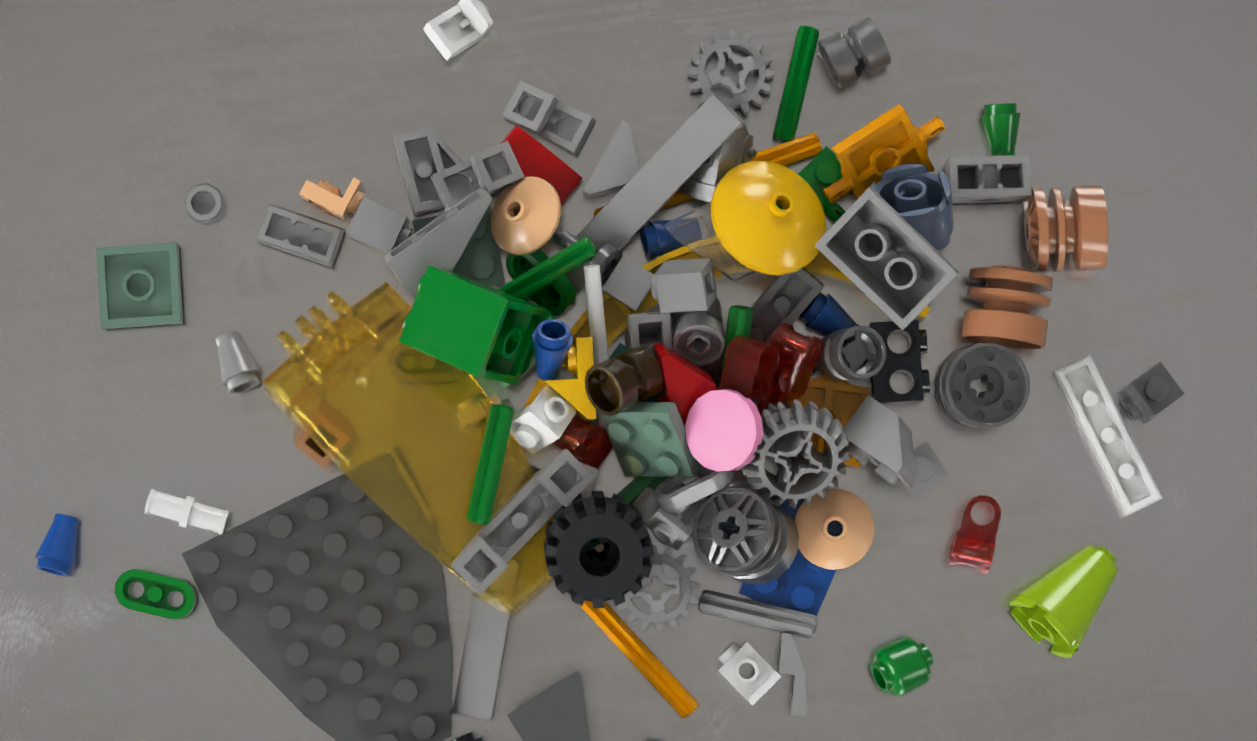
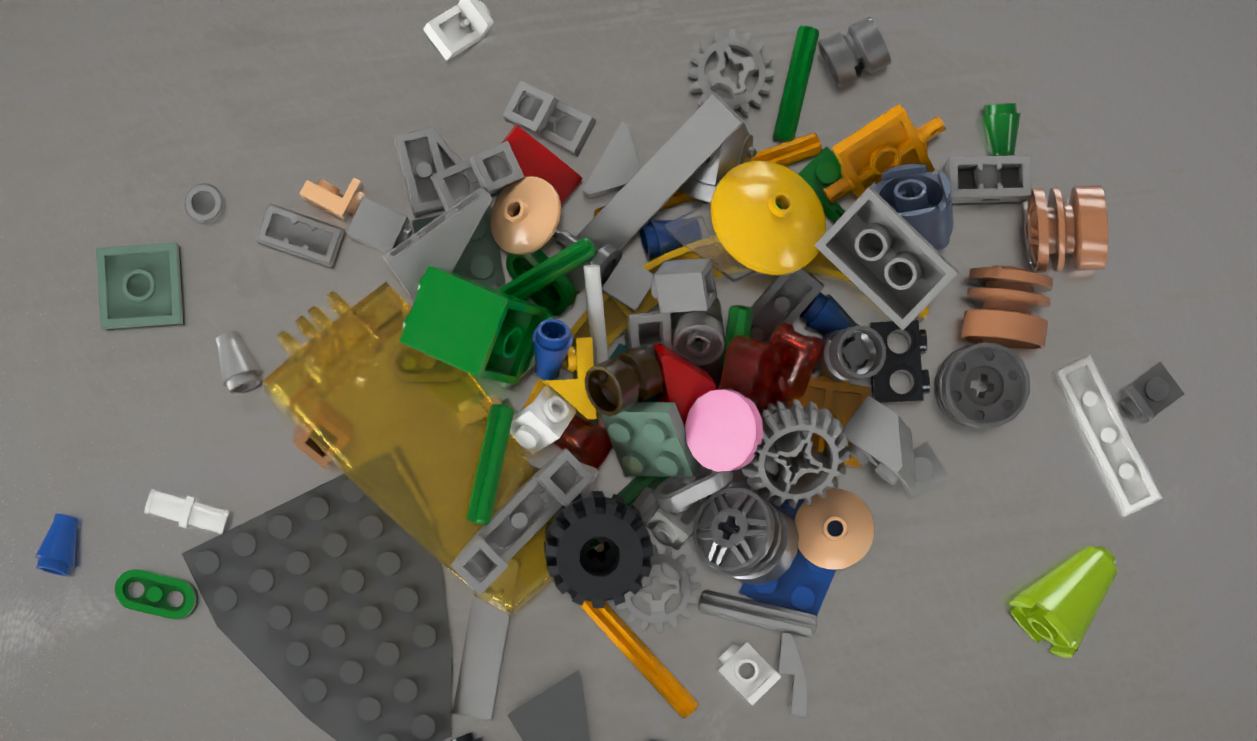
green head [870,637,933,697] -> none
clear red piece [947,495,1001,575] -> none

